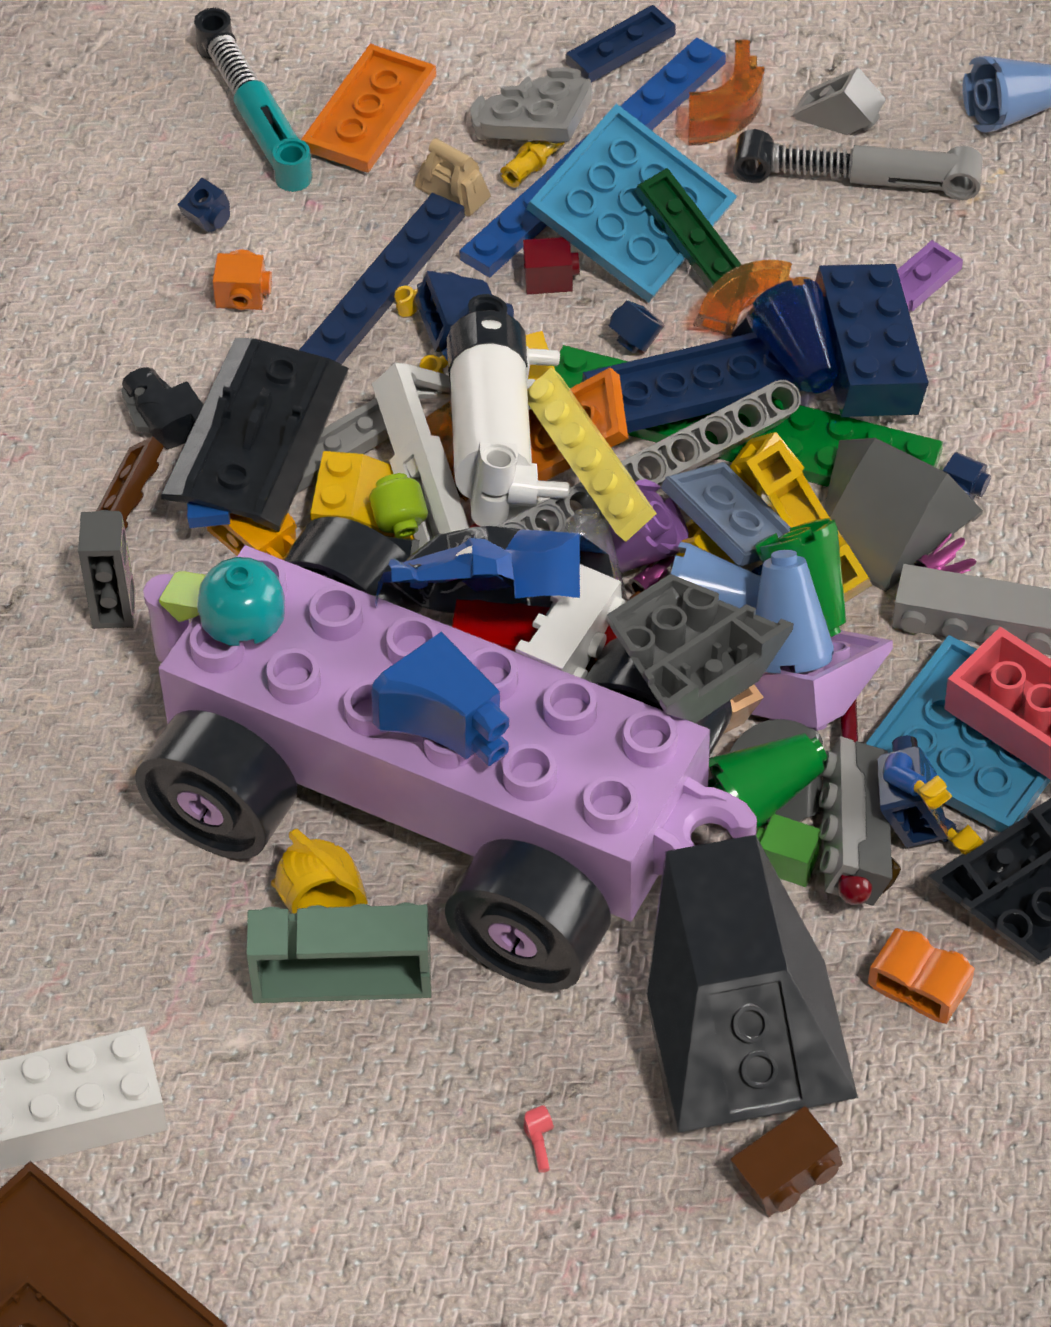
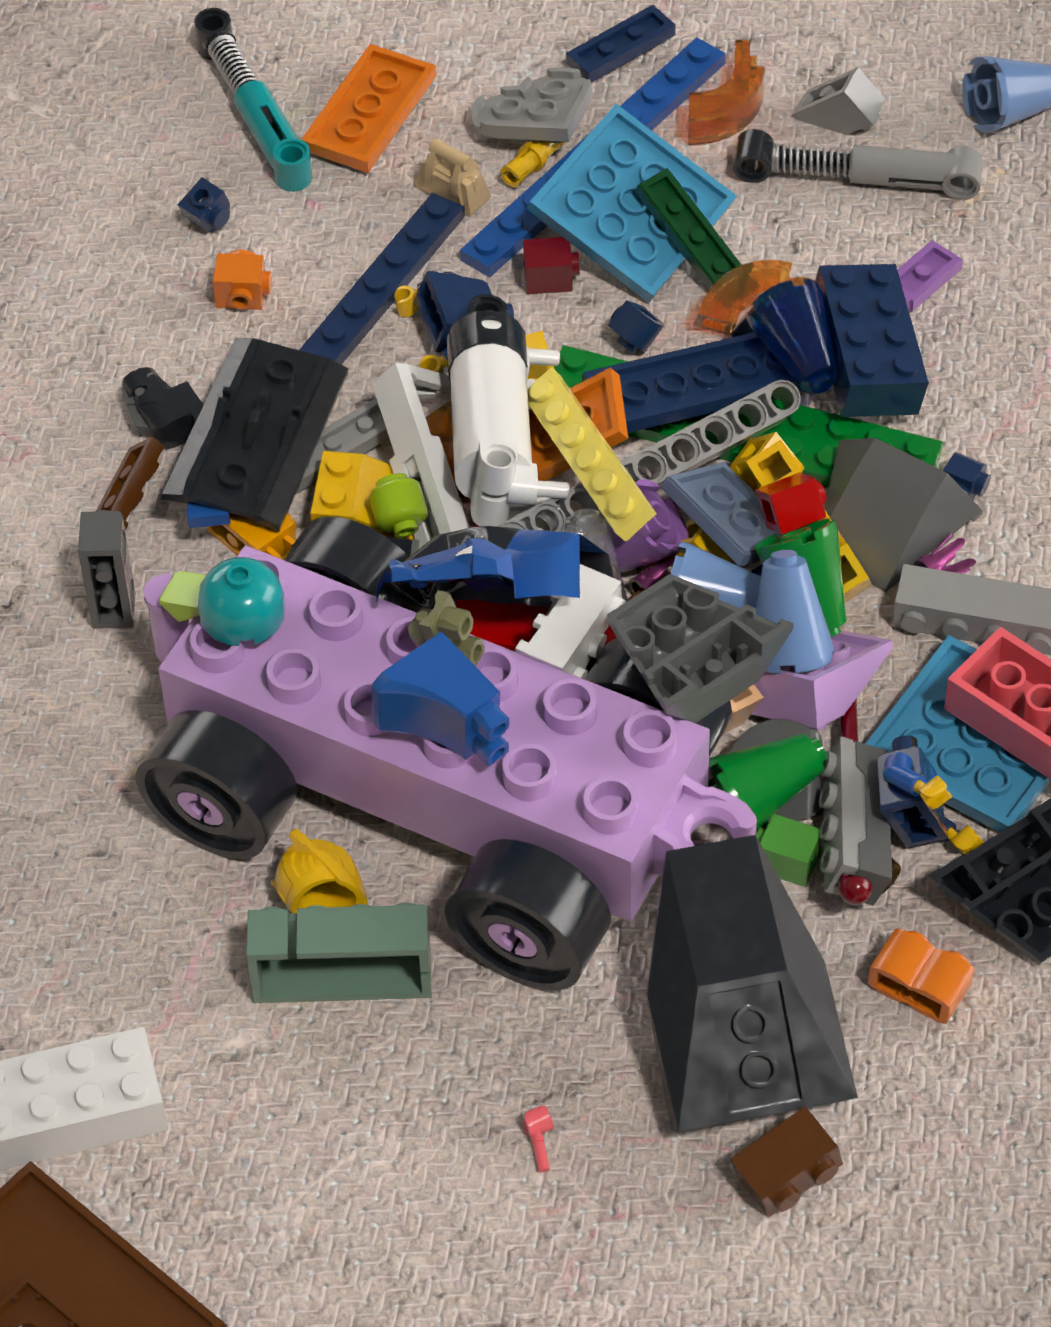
none -> olive hips [408,590,485,666]
none -> red brick [755,472,827,535]

